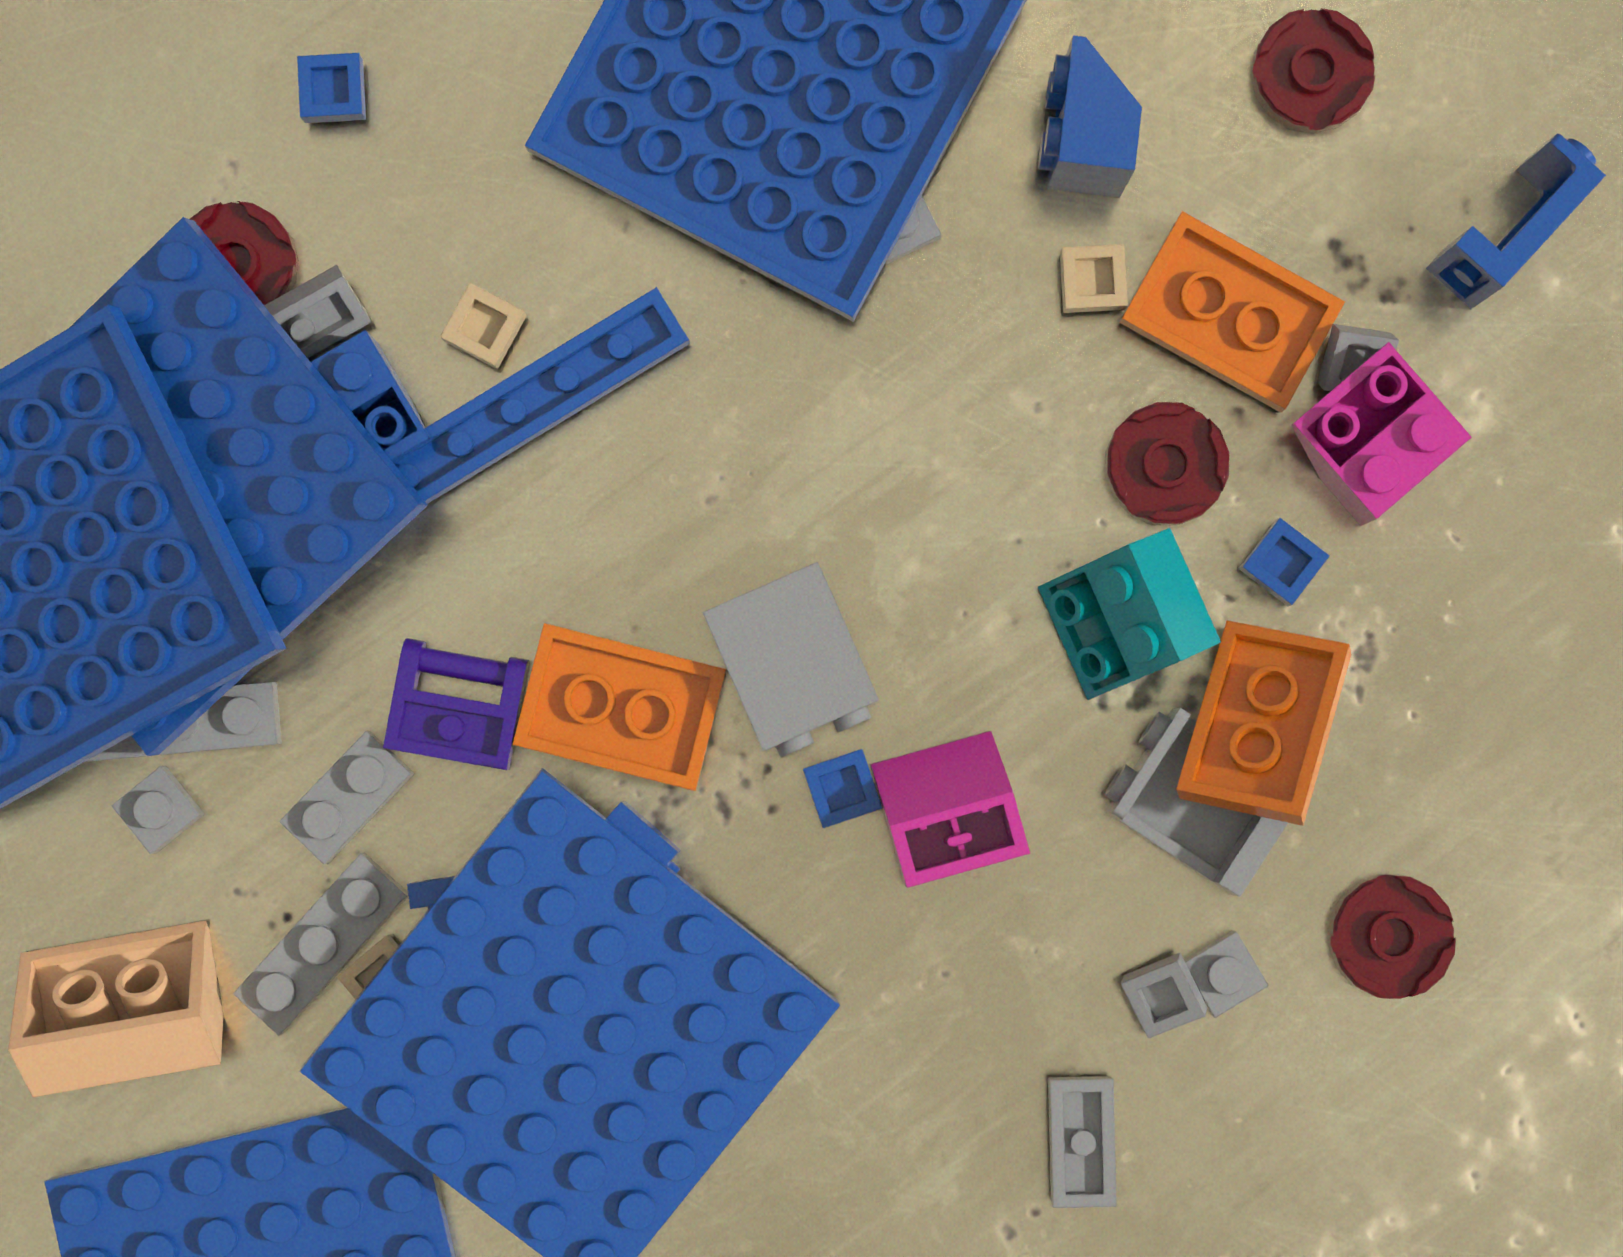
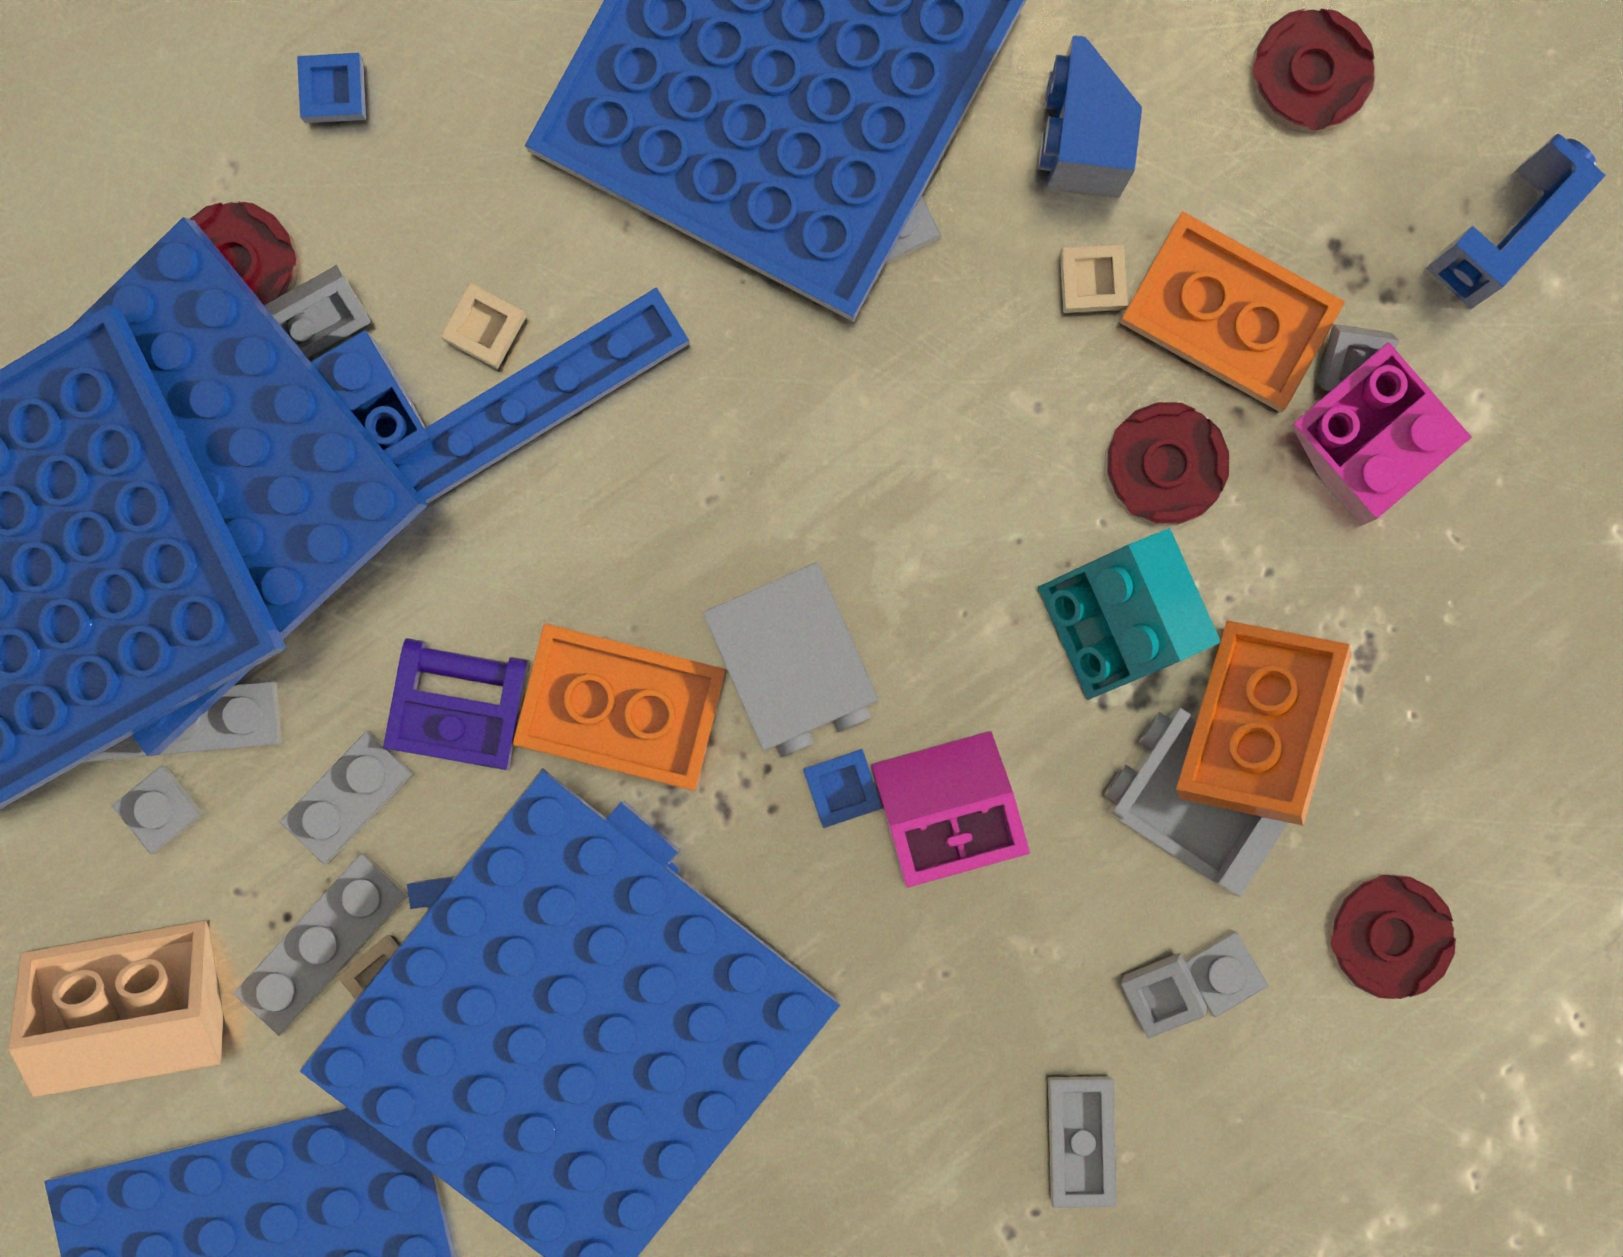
blue plate [1238,518,1330,607] -> none

